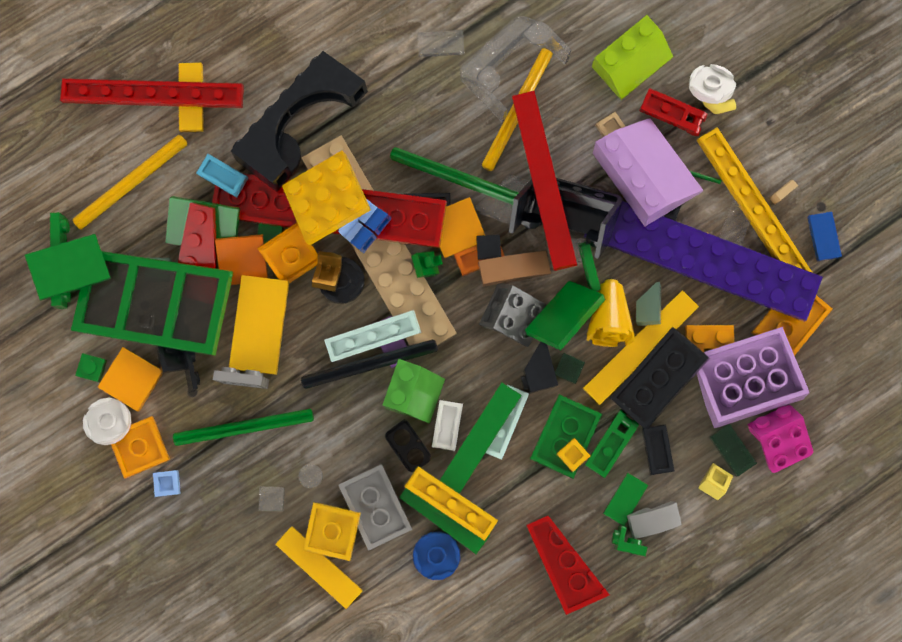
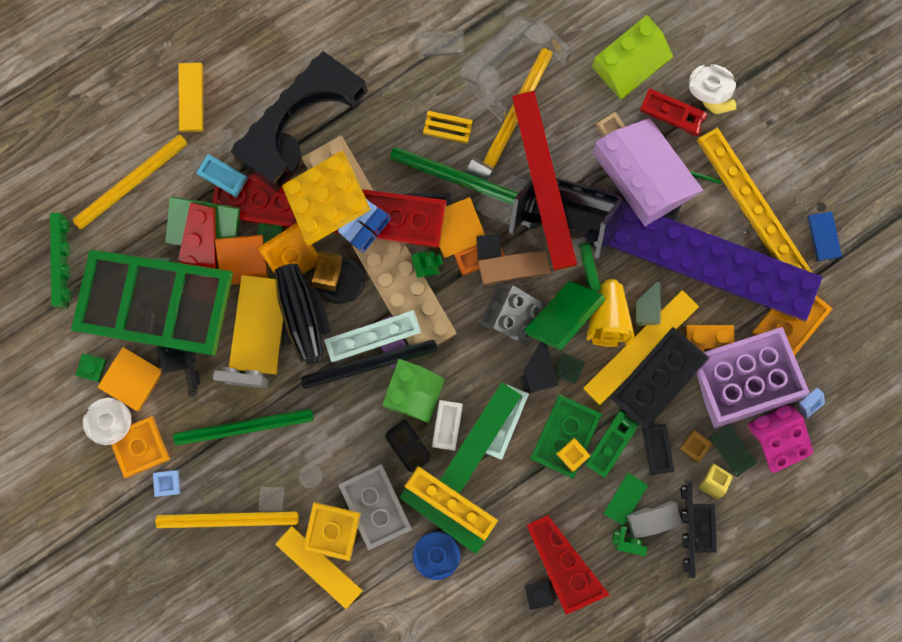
green tile [25,234,111,301] -> none
red tile [60,78,244,108] -> none
tan tile [770,180,798,205] -> none
none -> yellow axle [155,512,299,528]
none -> black plate [274,263,331,365]
none -> yellow tile [423,111,473,144]
none -> flat silver tile [465,157,494,181]
none -> black plate [524,580,554,610]
none -> pearl gold tile [679,430,713,463]
none -> black bracket [680,480,717,578]
none -> light blue tile [799,388,825,418]

